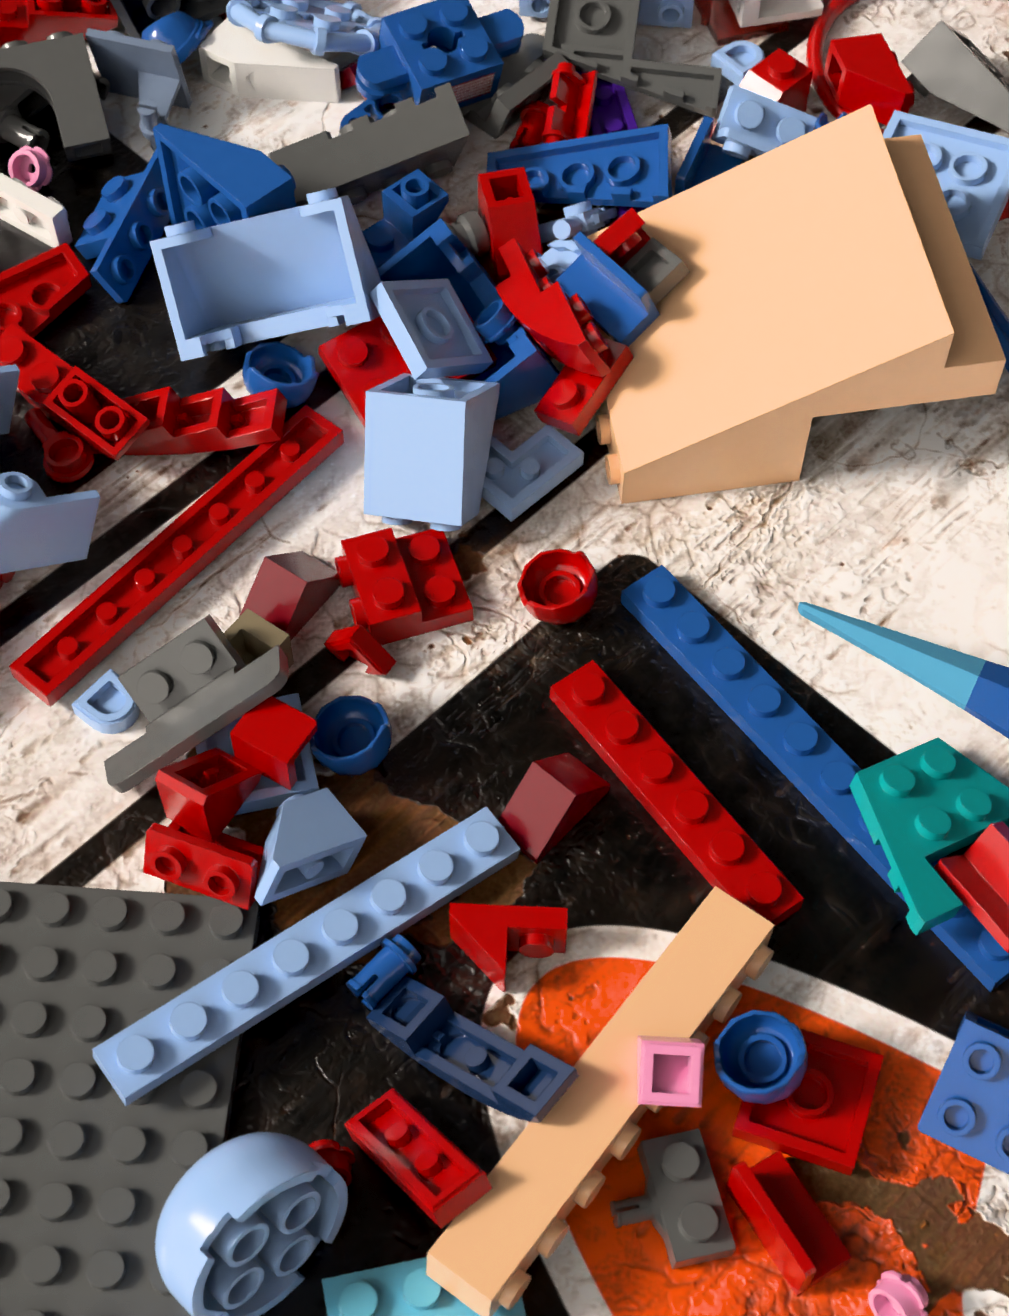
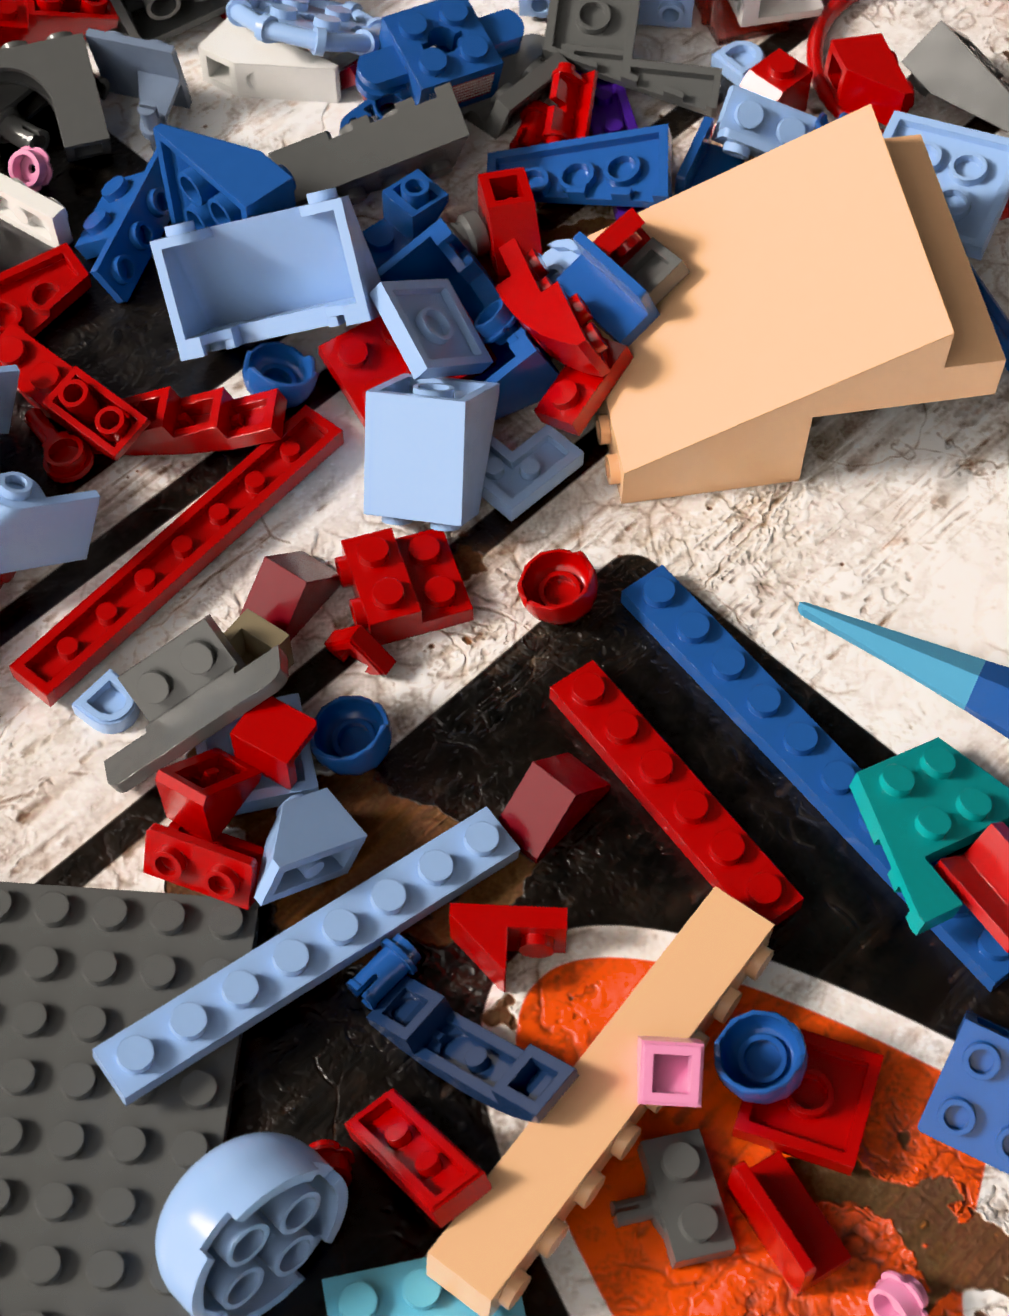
blue hat [141,11,214,64] -> none
light blue piece [538,200,618,244] -> none

